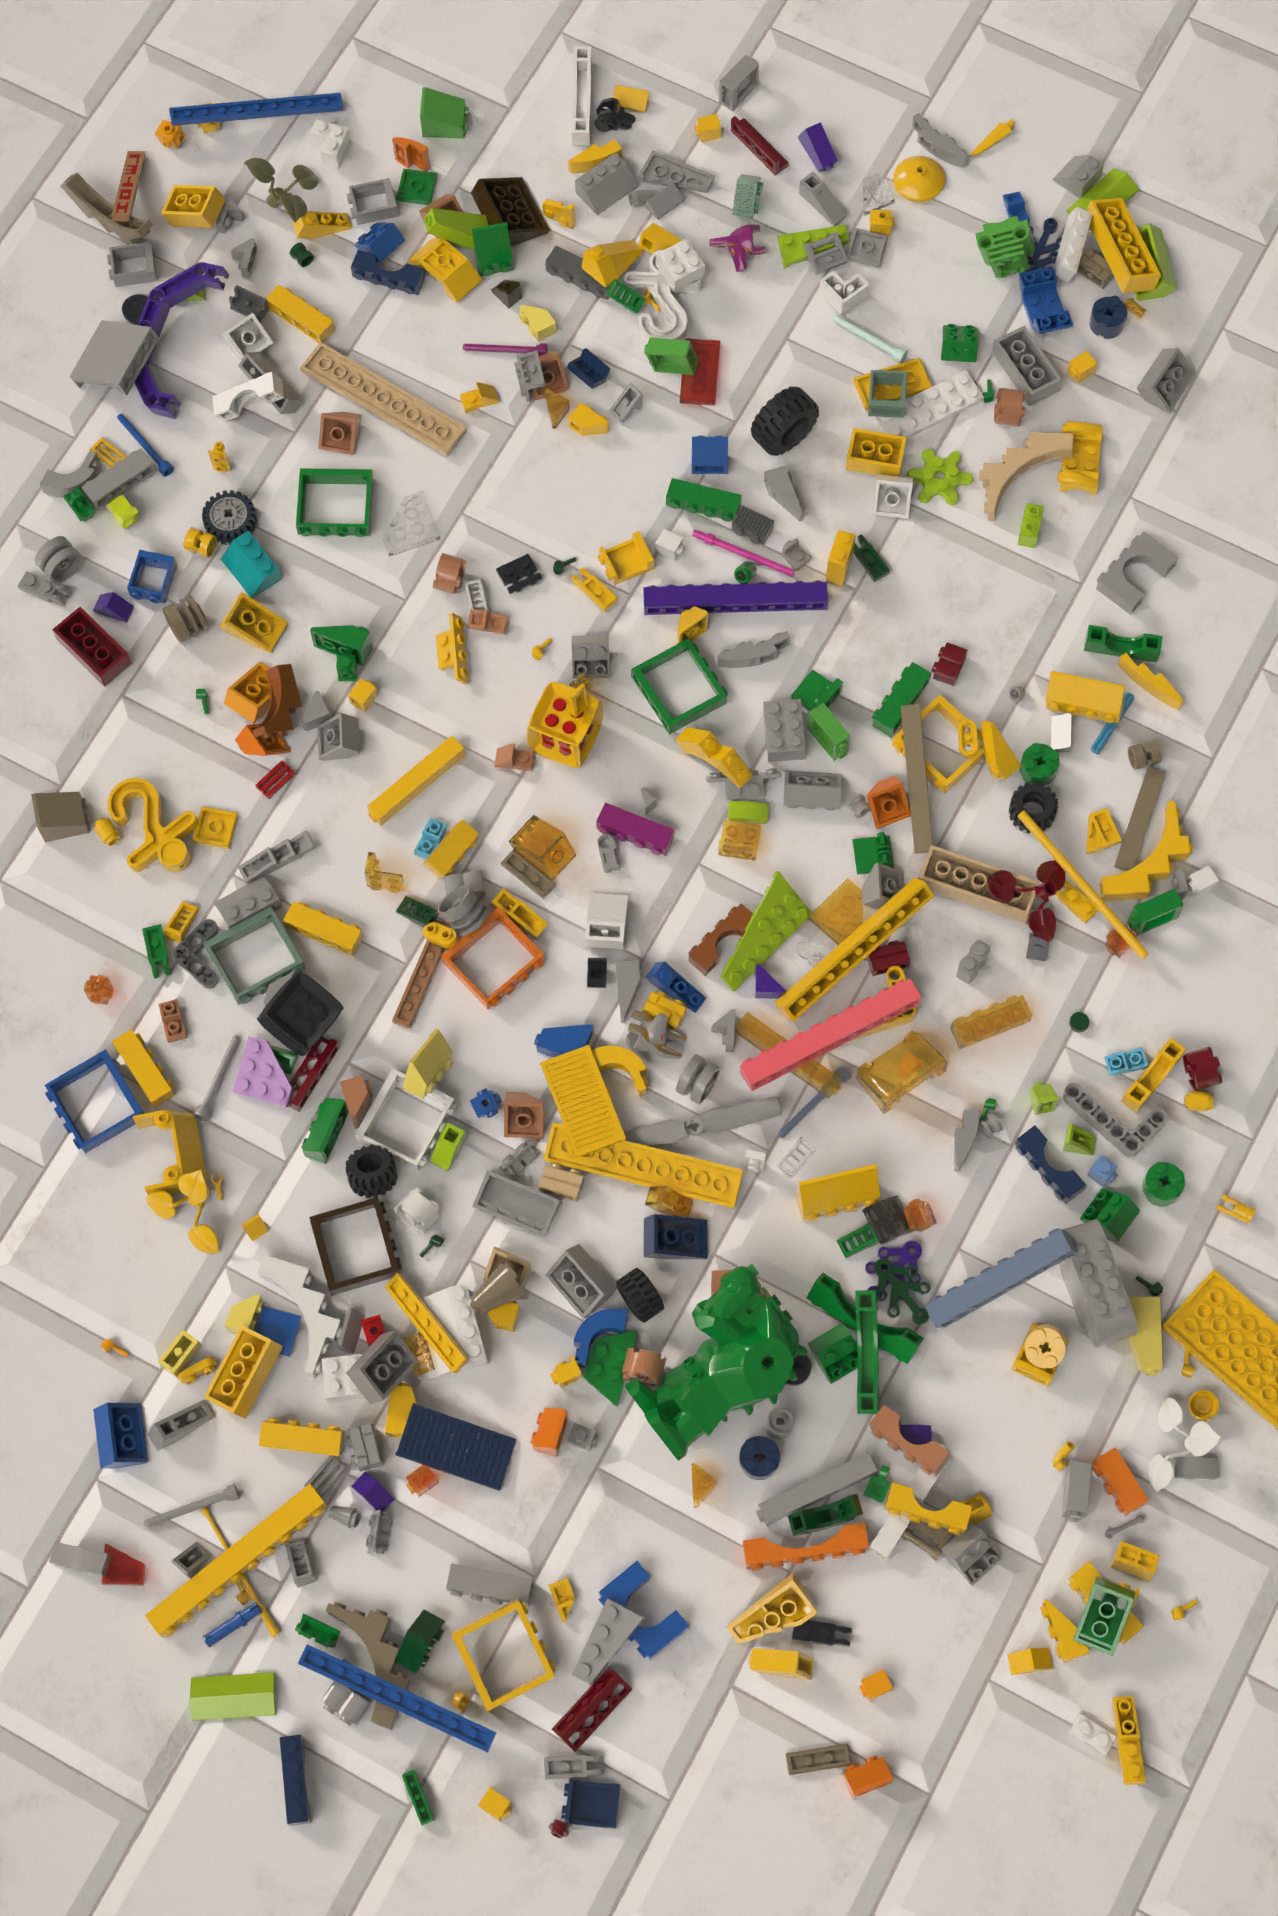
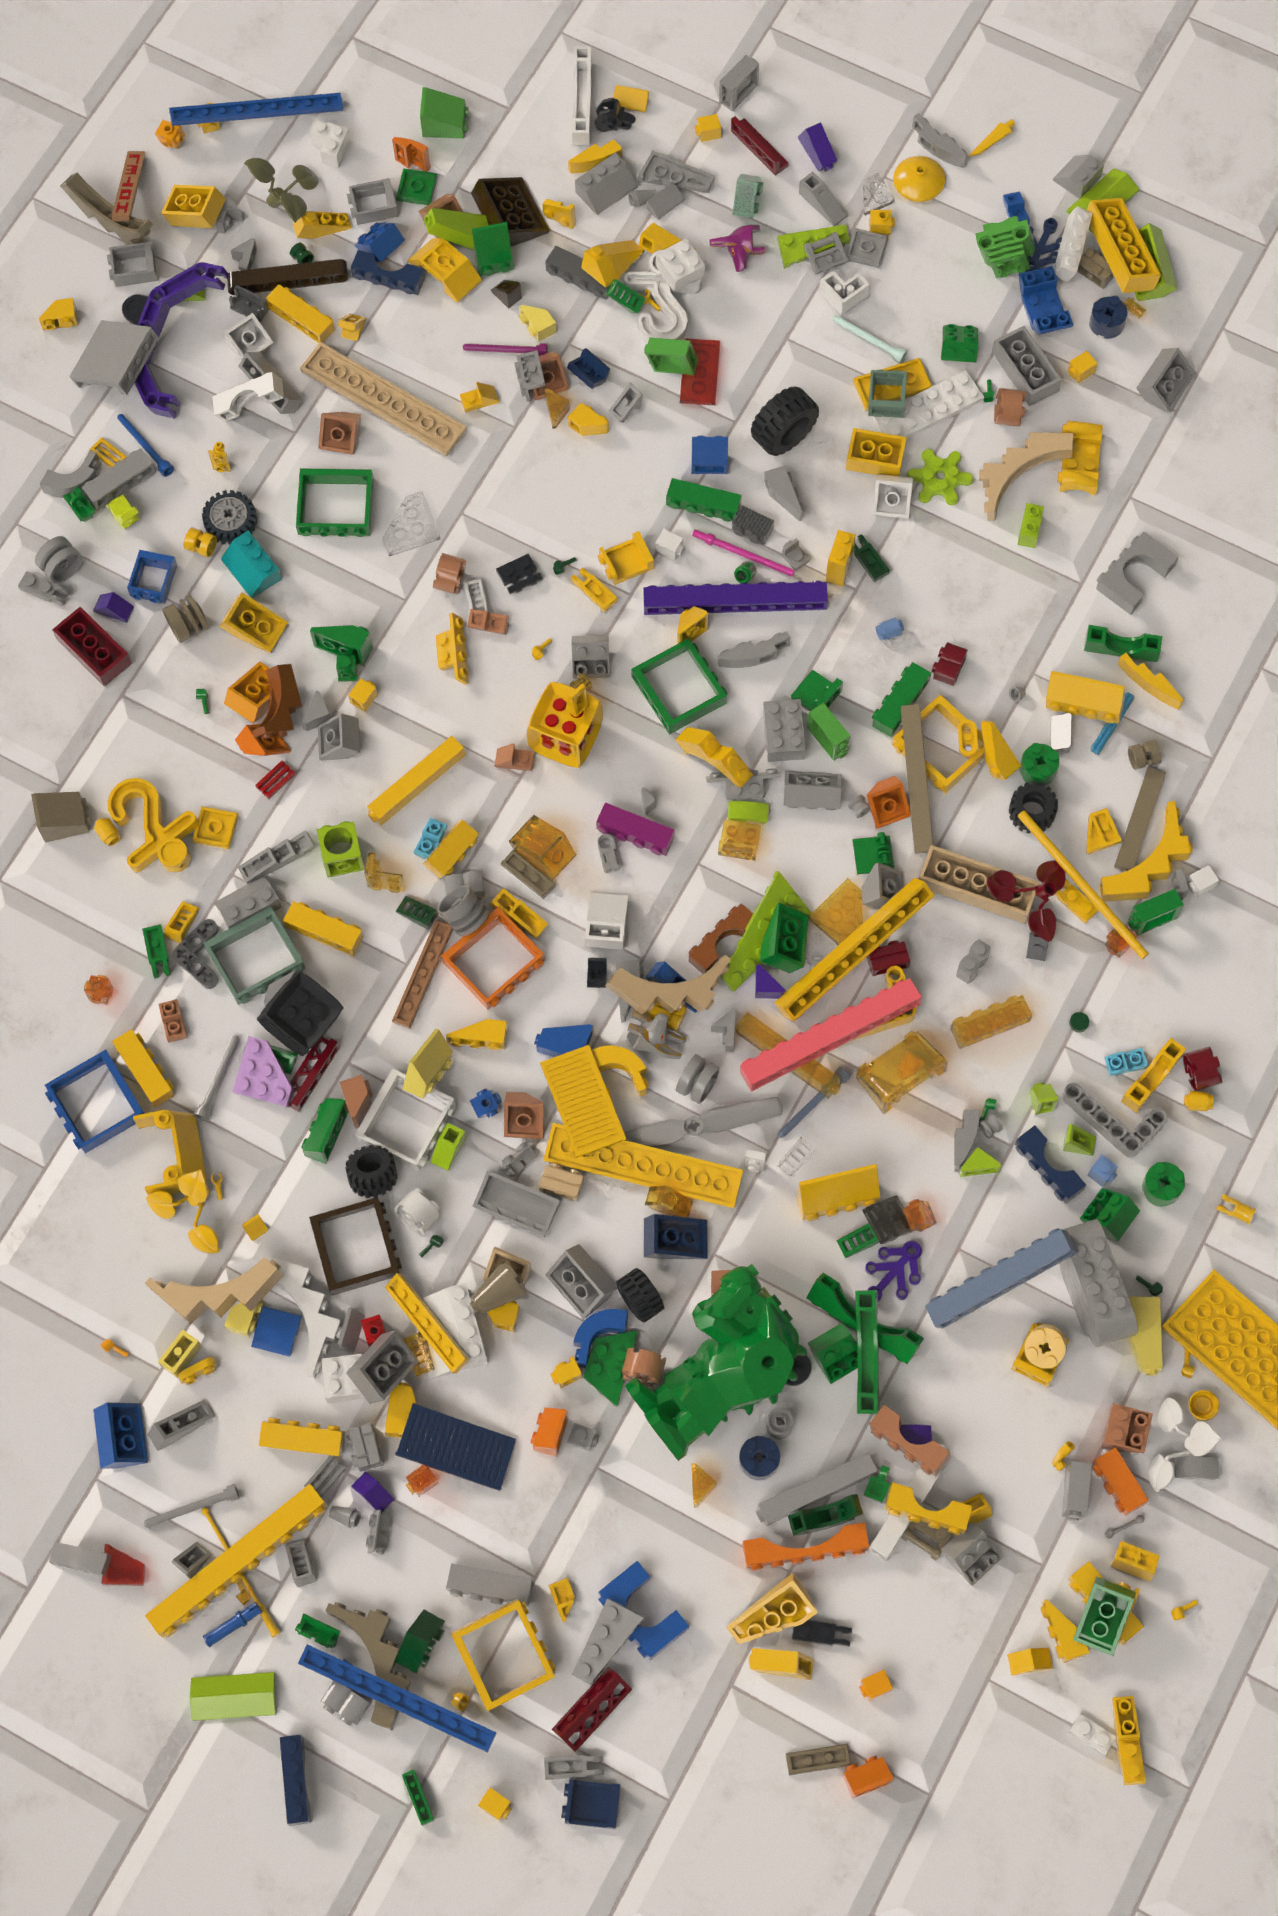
yellow slope [204,1325,283,1419] -> none
yellow plate [423,922,458,949] -> none
dark red plate [549,1819,569,1839] -> none
dark green plant [874,1258,931,1325] -> none
none -> yellow slope [39,298,78,330]
none -> tan arch [145,1257,284,1324]
none -> dark brown beam [227,259,349,295]
none -> lime brick [317,821,365,878]
none -> yellow slope [338,313,366,341]
none -> yellow slope [446,1019,507,1051]
none -> tan arch [605,955,731,1014]
none -> green slope [760,903,809,974]
none -> medium blue brick [875,617,904,641]
none -> lime slope [959,1147,1001,1177]
none -> nougat slope [1101,1403,1153,1454]

